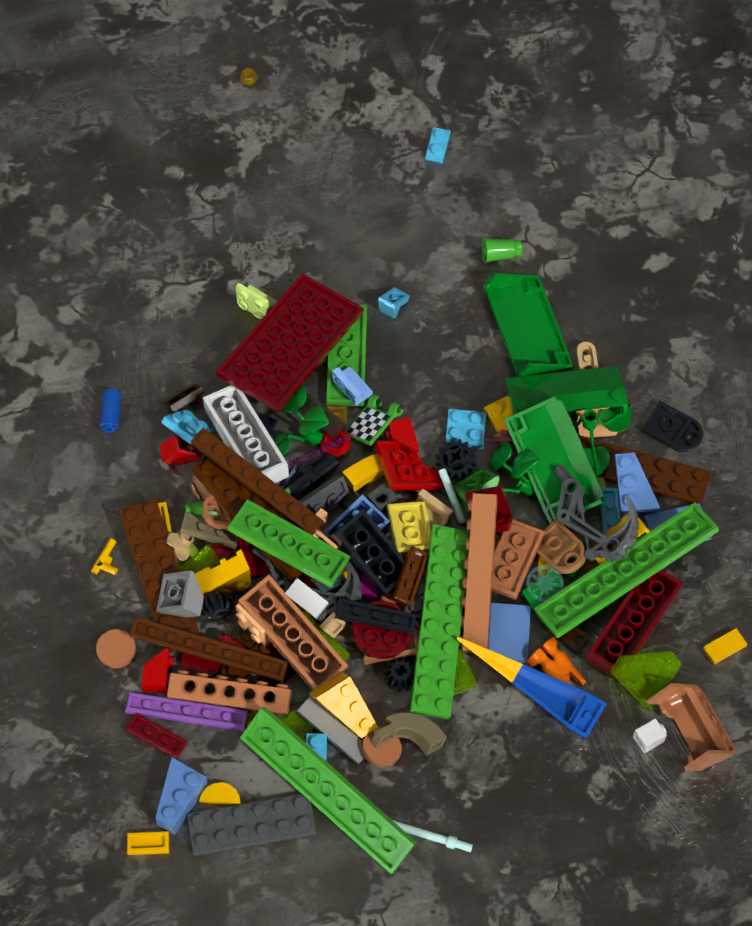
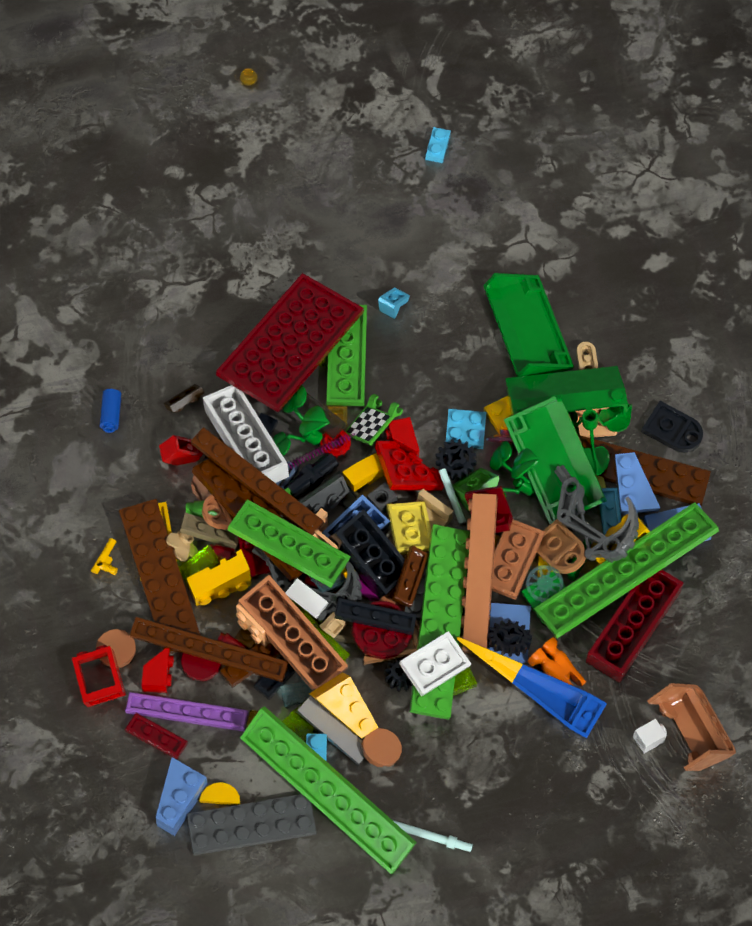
yellow tile [127,831,169,855] -> none
light grey slope [156,570,204,618] -> none
medium azure plate [161,409,213,444] -> none
nougat brick [167,670,292,715] -> none
black gear [201,590,234,621] -> none
yellowish green bracket [236,283,277,319] -> none
light blue panel [332,367,373,406] -> none
dark tan arch [371,712,447,756] -> none
bright green plant [482,238,522,263] -> none
dark brown plate [546,627,590,653] -> none
clear neon green plate [610,651,682,710] -> none
yellow tile [703,628,747,665] -> none
none -> red window [72,645,126,707]
none -> white plate [399,631,471,697]
none -> black gear [488,620,532,657]

